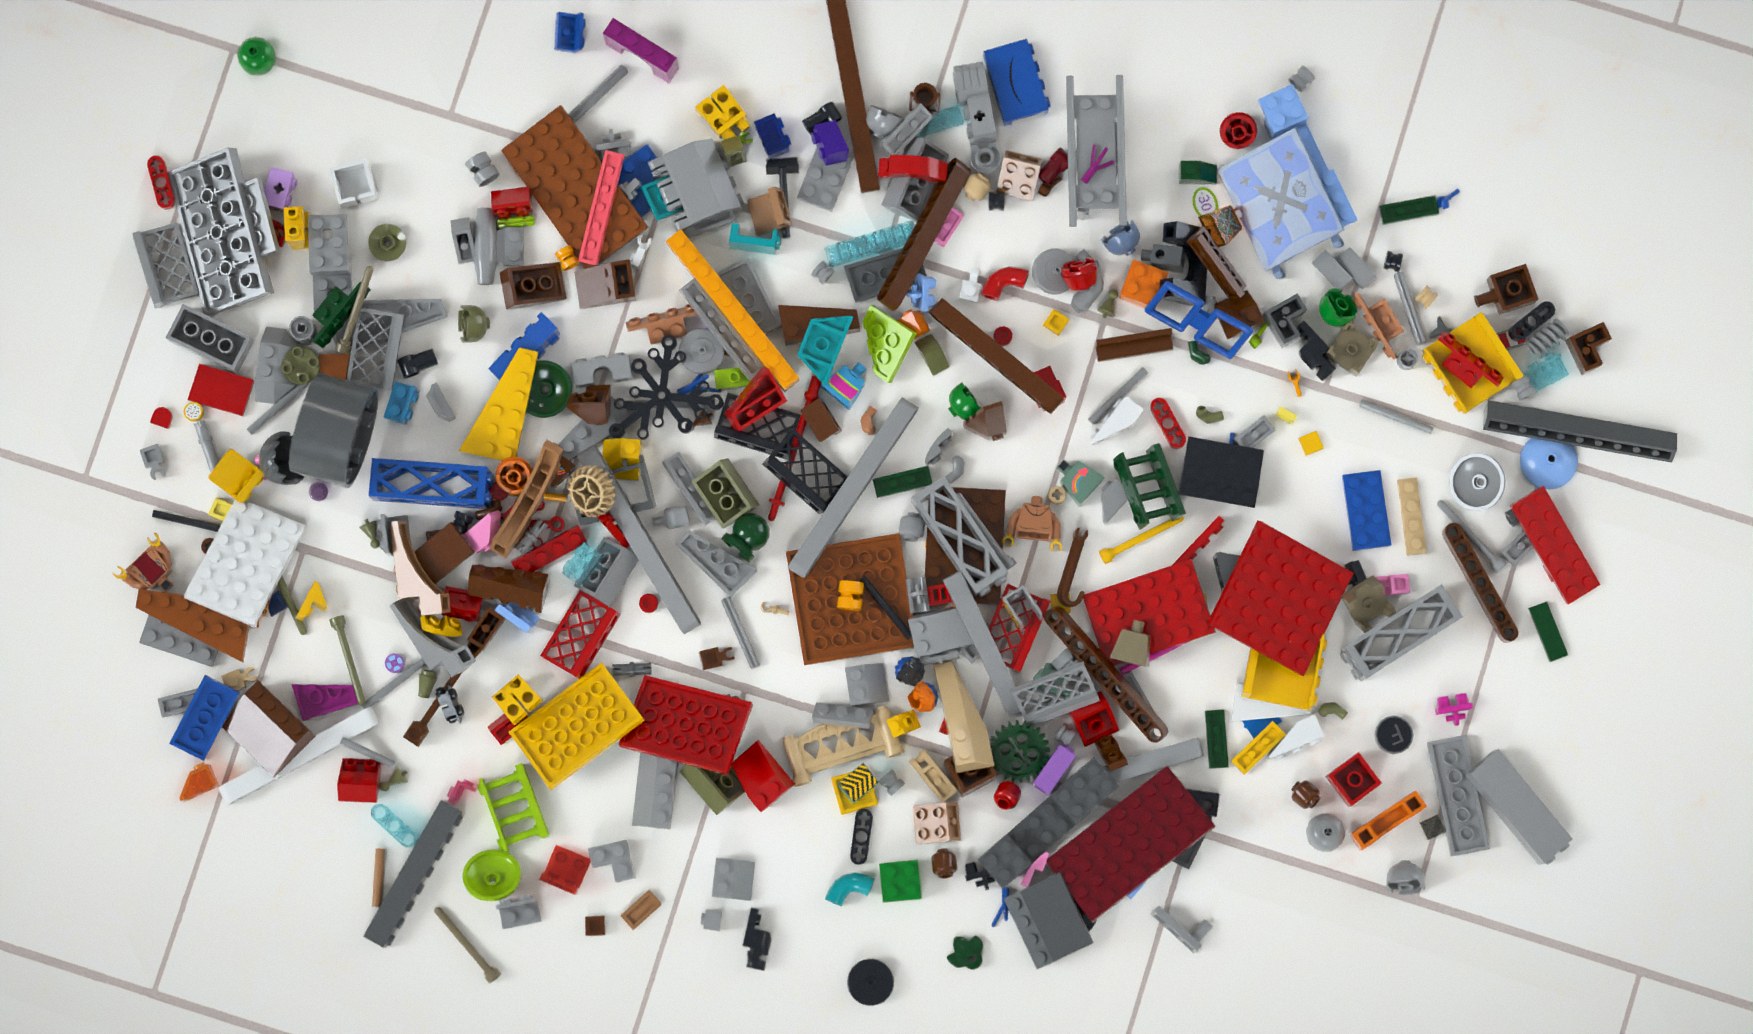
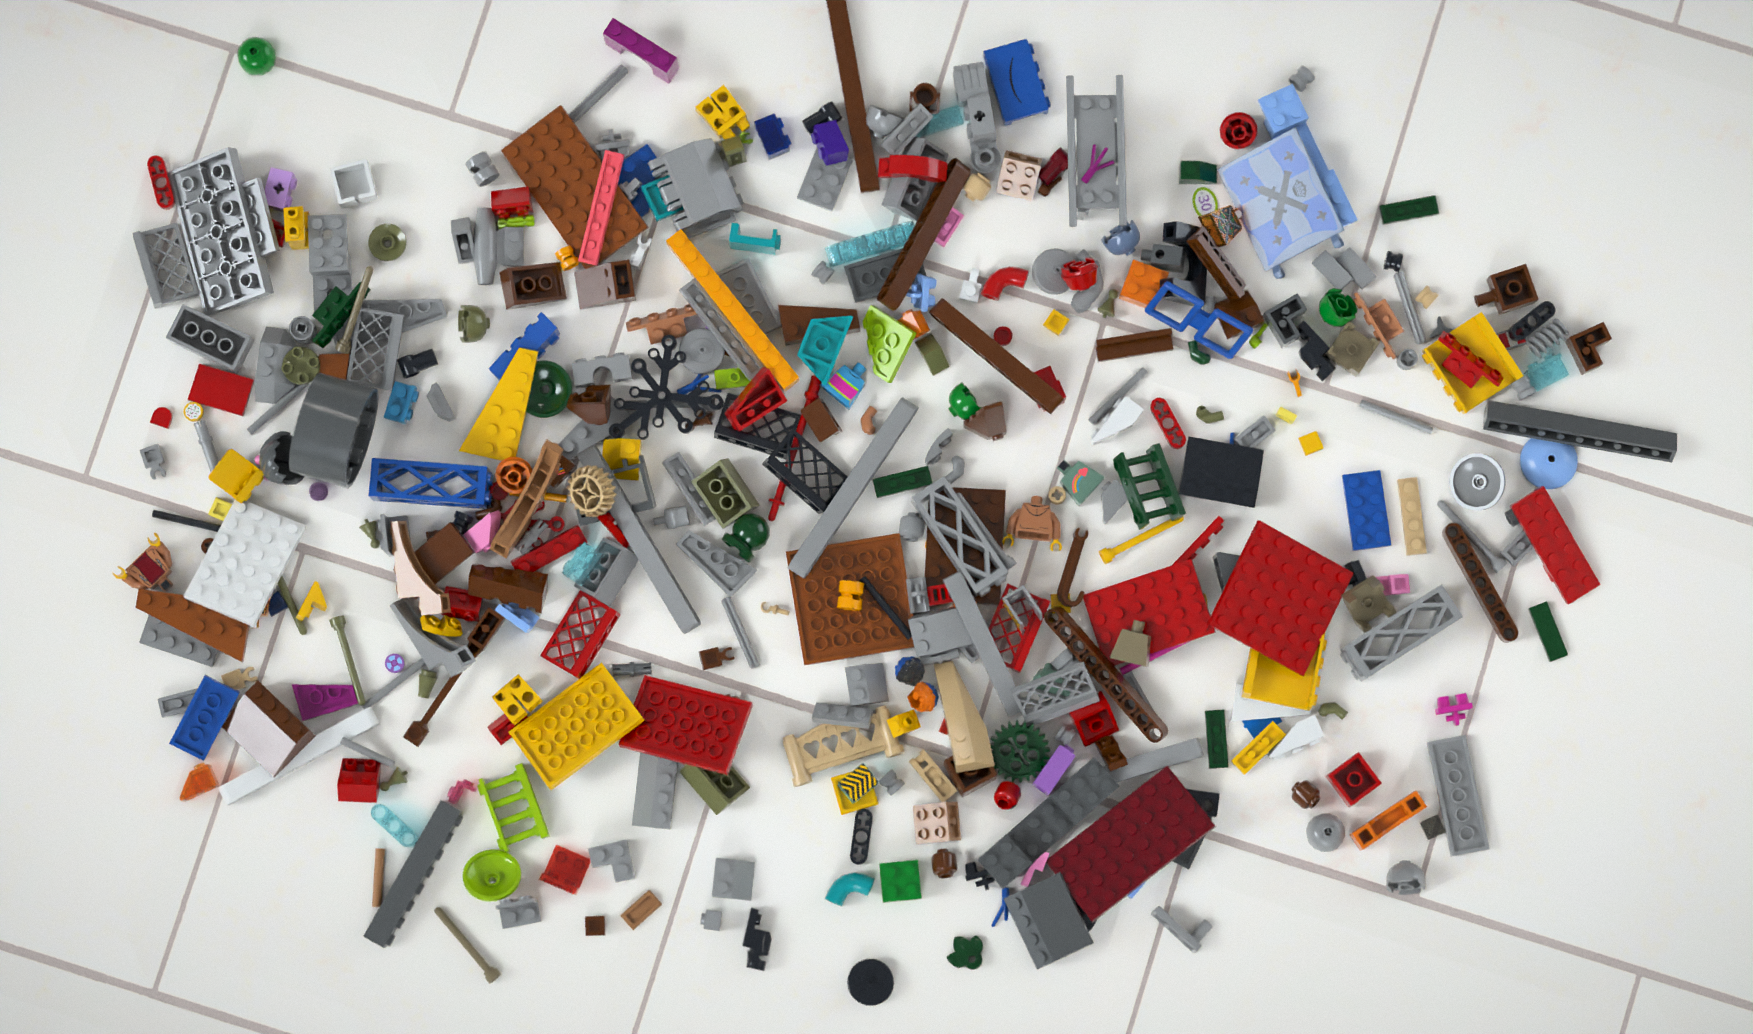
hinge [435,682,464,724] -> none
blue bracket [554,12,586,53] -> none
red tile [639,594,658,613] -> none
red slope [732,740,795,812] -> none
medium nougat bracket [747,187,792,236] -> none
black piece [766,157,799,238] -> none
black wheel [989,192,1004,211] -> none
black tile [1374,715,1414,754] -> none
blue hand [1437,189,1460,209] -> none
light grey brick [1465,749,1573,865] -> none

